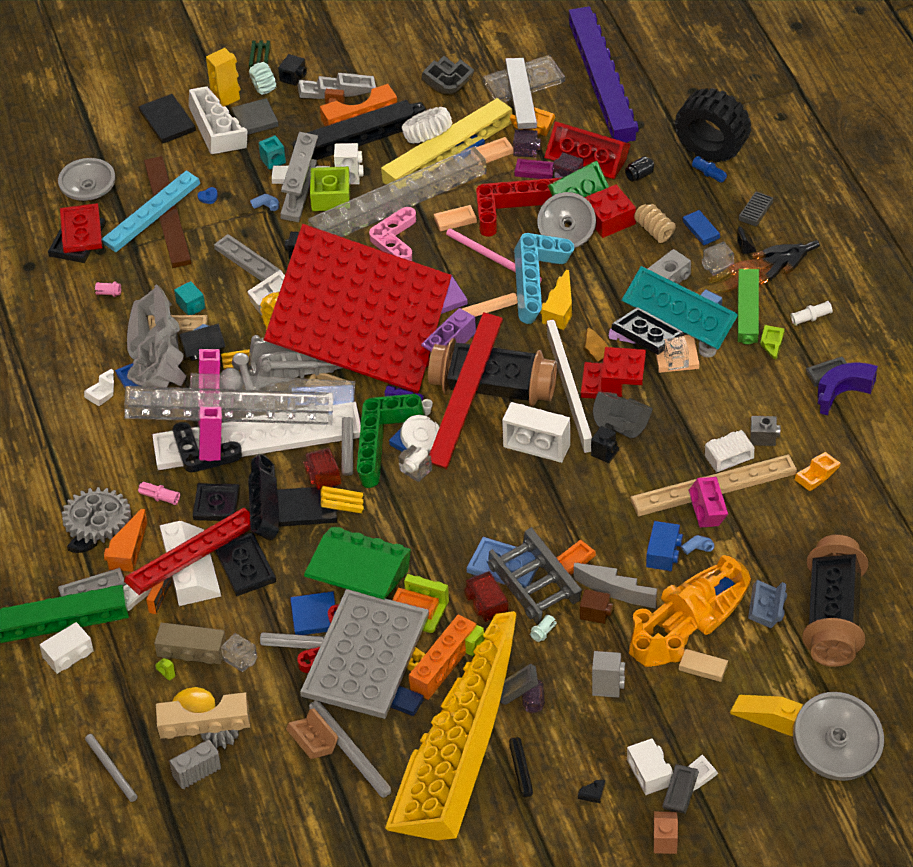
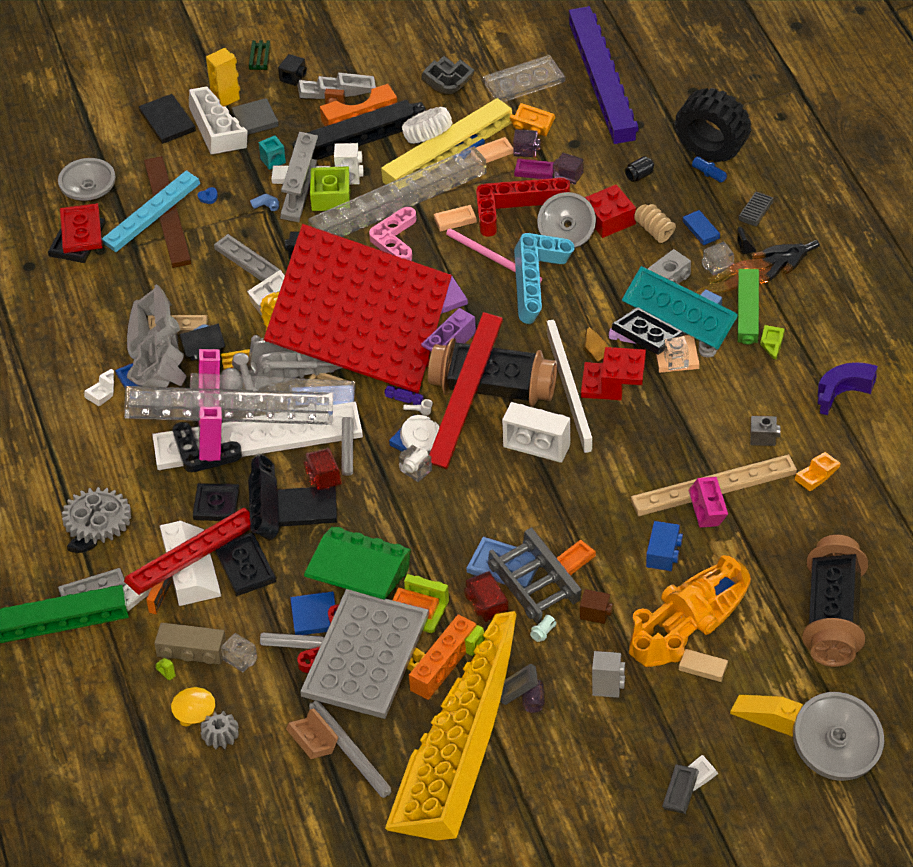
white brick [39,622,93,674] -> none
light grey bar [85,734,138,802] -> none
bright pink pin [95,281,121,297] -> none
orange slope [104,509,148,572] -> none
bright pink axle [138,482,180,505] -> none
tan arch [156,692,250,739] -> none
light grey brick [169,739,221,789] -> none
teal brick [174,281,205,315] -> none
light aqua gear [249,62,276,95] -> none
yellow tile [321,486,364,514] -> none
green beam [357,394,425,488] -> none
dark blue tile [390,686,424,716] -> none
light nougat axle [462,293,518,317] -> none
tile [505,58,537,129] -> none
black axle [509,737,533,798] -> none
yellow slope [540,270,572,330] -> none
red slope [544,121,631,179] -> none
tile [547,161,609,197] -> none
light grey slope [574,563,657,609] -> none
black tile [578,780,605,804] -> none
black brick [591,426,619,463] -> none
dark grey brick [593,391,653,438] -> none
white brick [627,738,673,795] -> none
nougat slope [654,811,678,854] -> none
medium blue arm [681,535,714,555] -> none
white brick [705,430,754,472] -> none
sand blue bracket [748,580,787,628] -> none
white pin [790,301,833,326] -> none
dark grey tile [806,356,847,387] -> none

